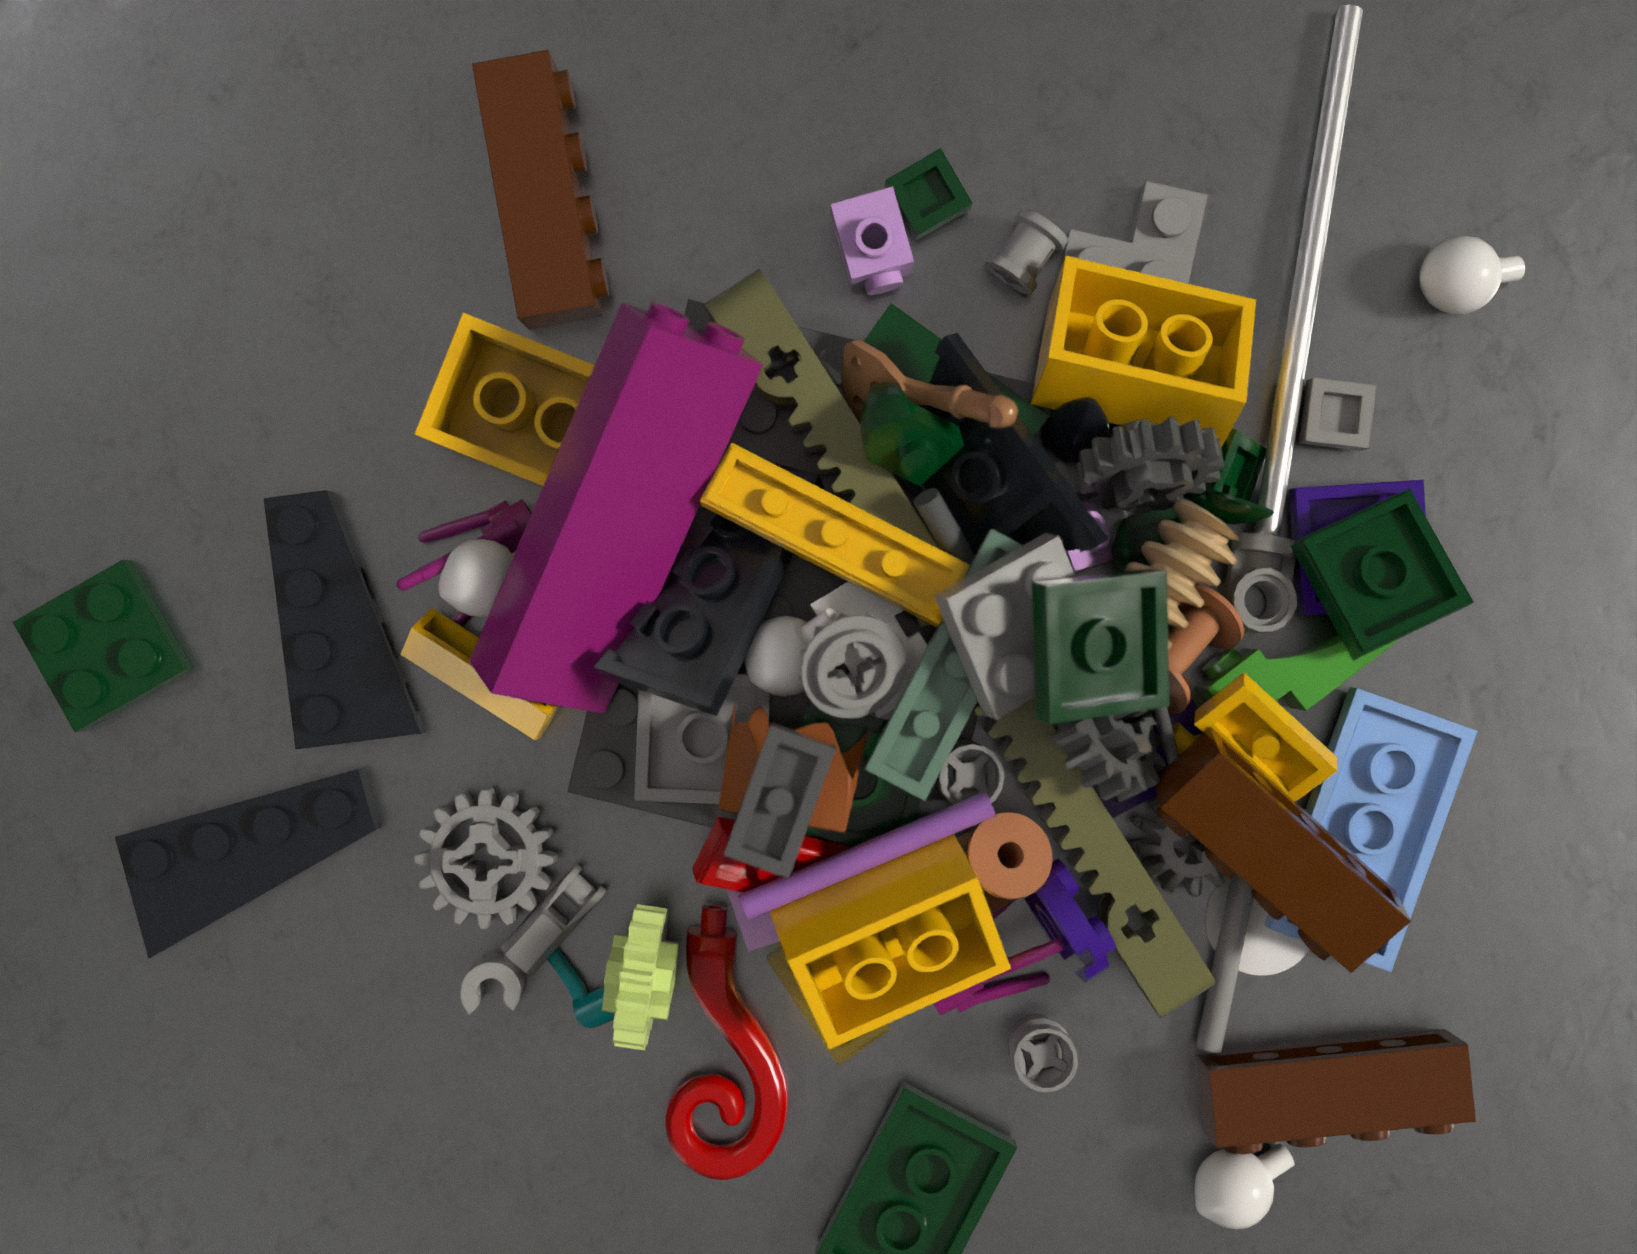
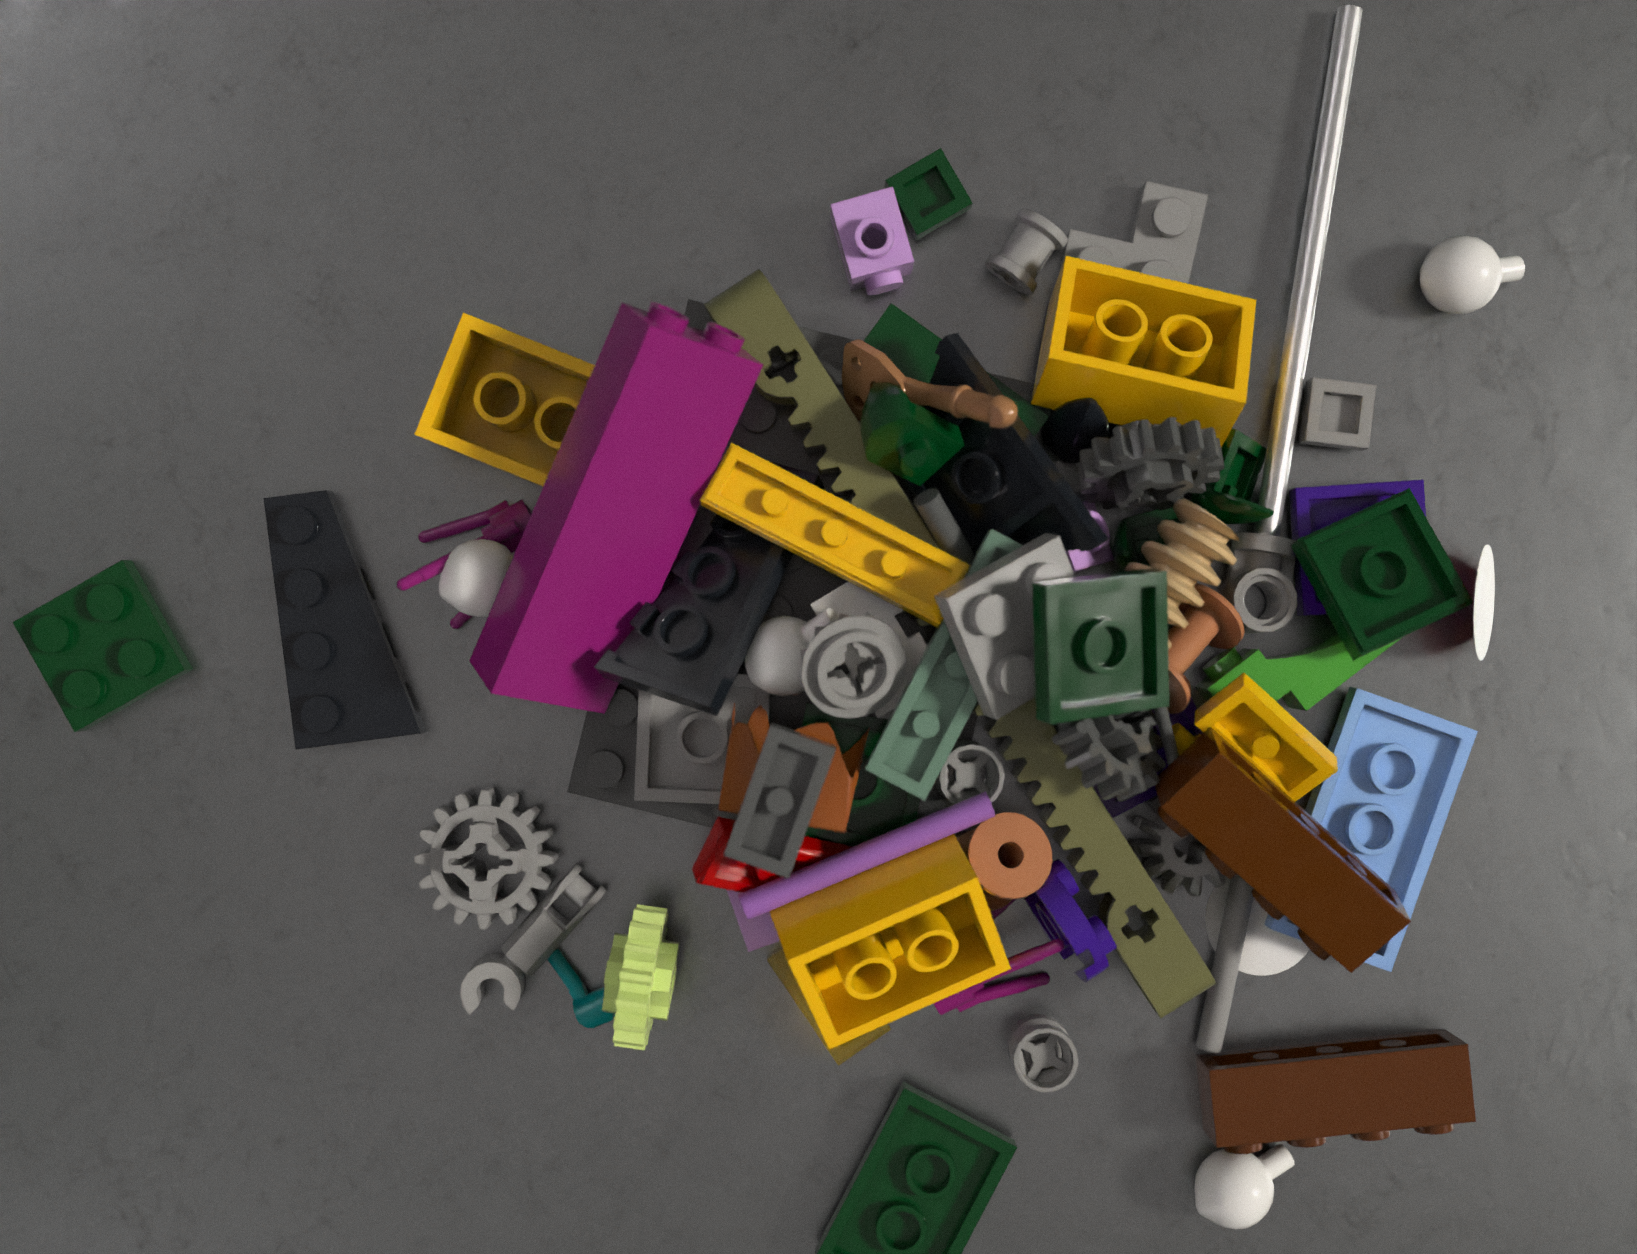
black wing [115,767,381,959] -> none
yellow piece [400,608,561,740] -> none
reddish brown brick [472,50,609,329] -> none
red plant [665,904,788,1180] -> none
none -> white sticker [1473,545,1495,661]

